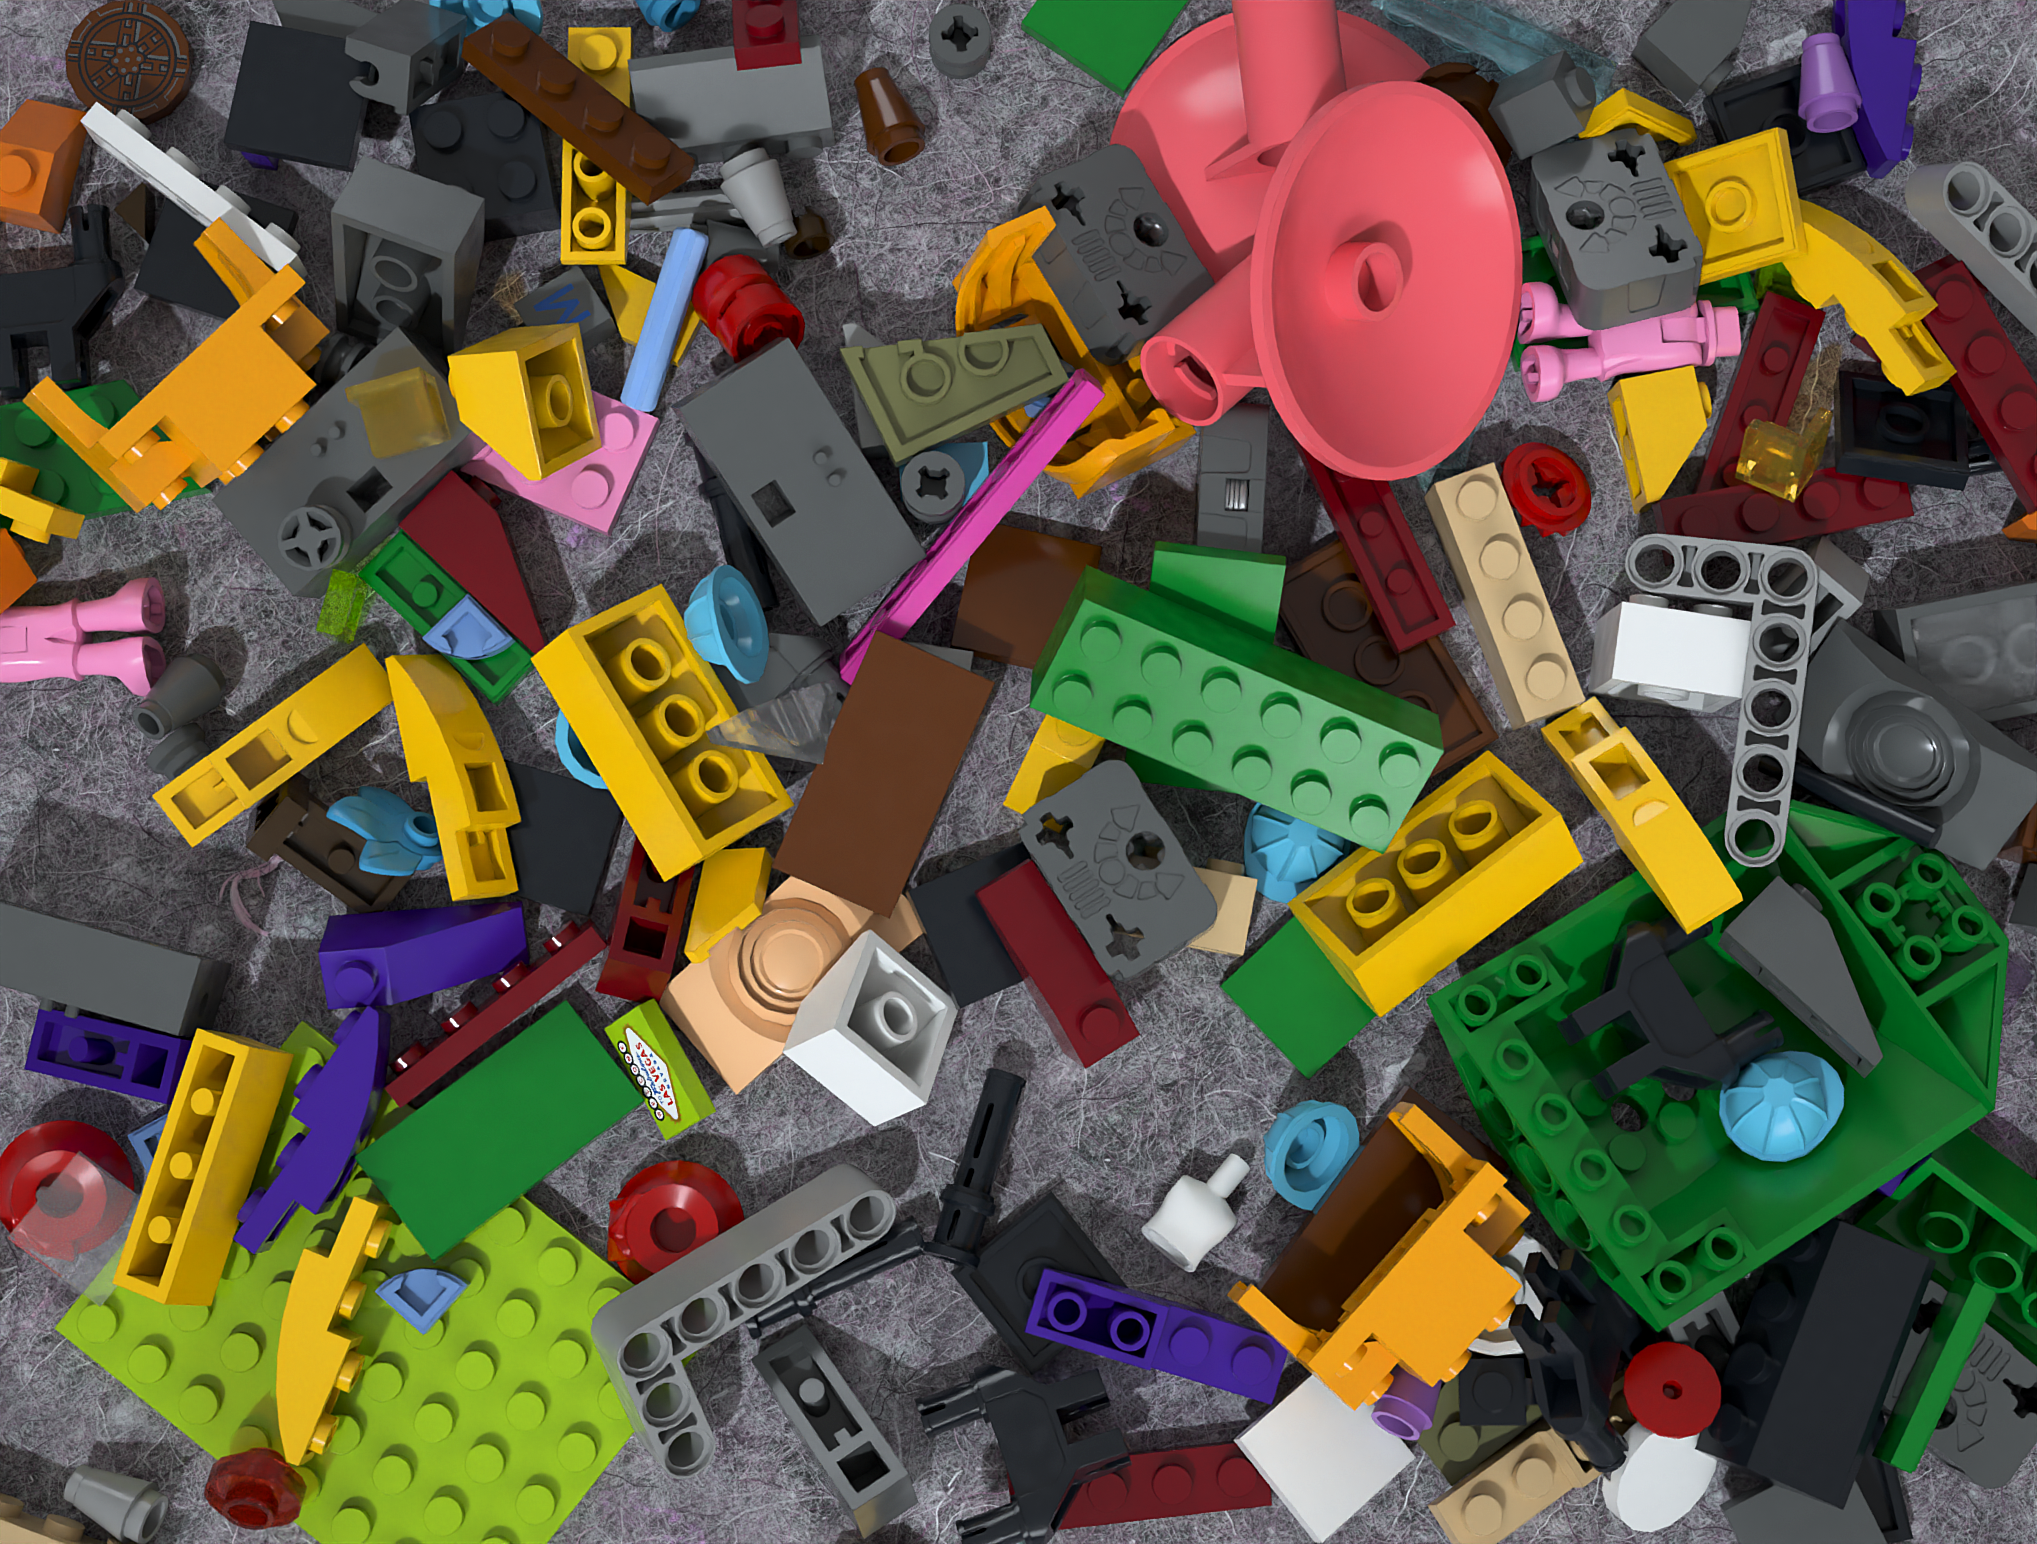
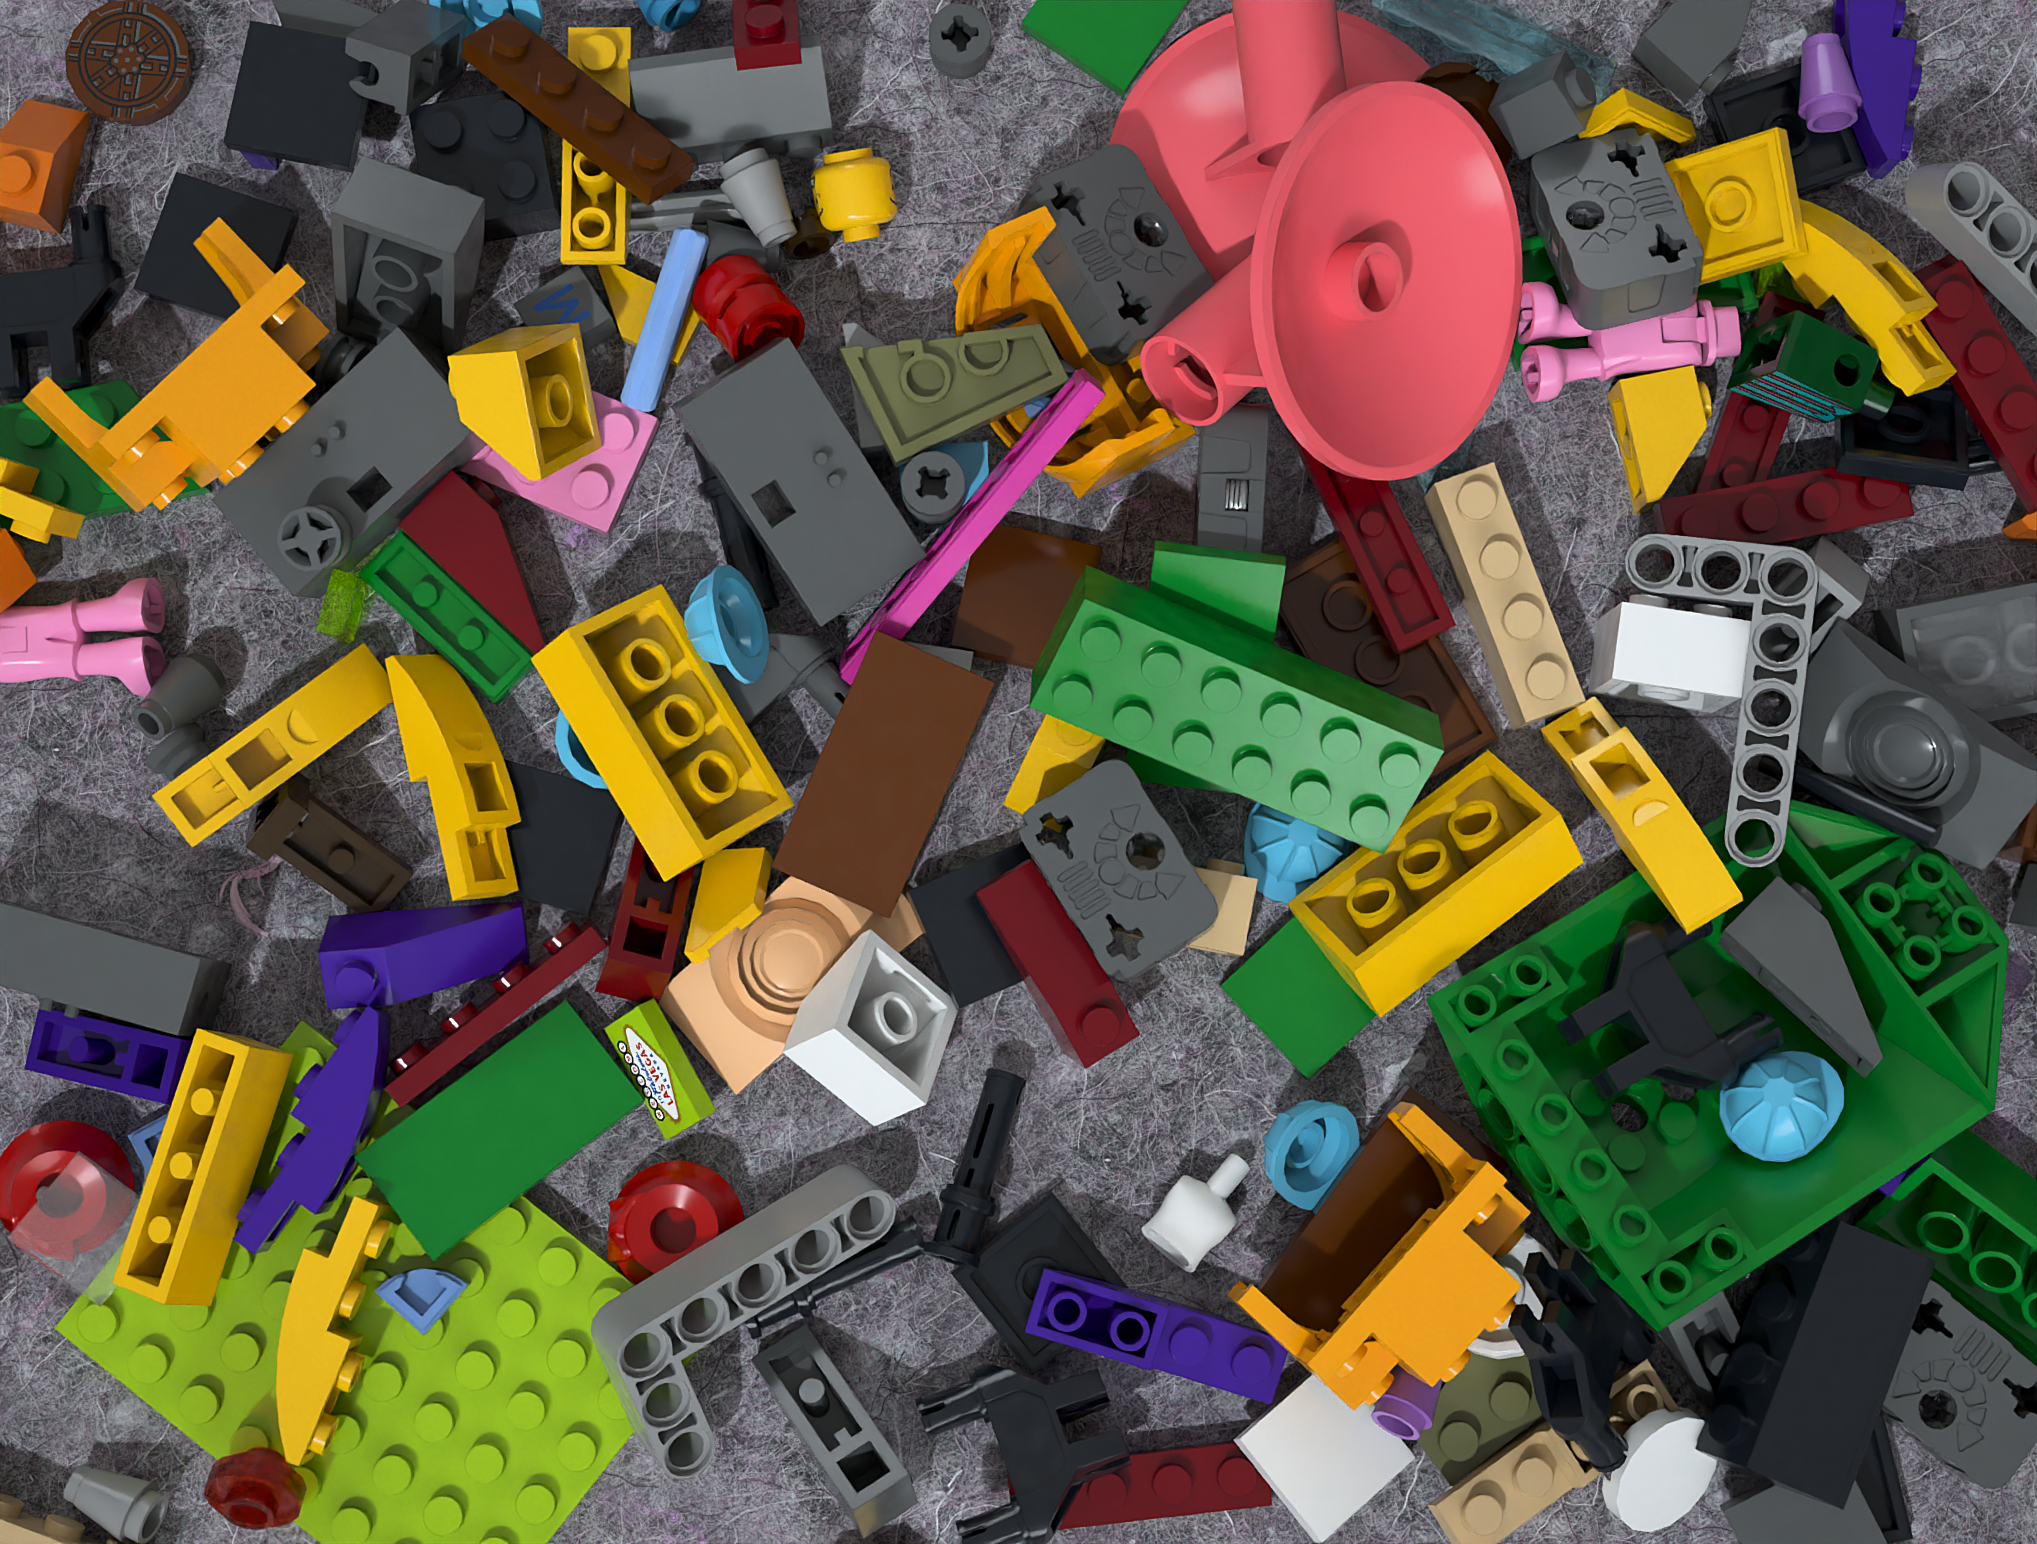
white plate [80,102,308,279] -> none
dark brown piece [114,182,156,244] -> none
dark azure plate [326,786,443,876] -> none
clear yellow panel [345,367,451,460] -> none
medium blue tile [422,594,516,660] -> none
clear slope [706,678,838,765] -> none
reddish brown cone [854,67,926,166] -> none
black plate [1457,1358,1538,1426] -> none
red gear [1500,442,1591,538] -> none
red piece [1623,1341,1721,1439] -> none
clear yellow panel [1735,407,1833,503] -> none
green tile [1872,1278,1996,1474] -> none
none -> yellow head [811,147,898,243]
none -> dark green torso [1726,310,1895,424]

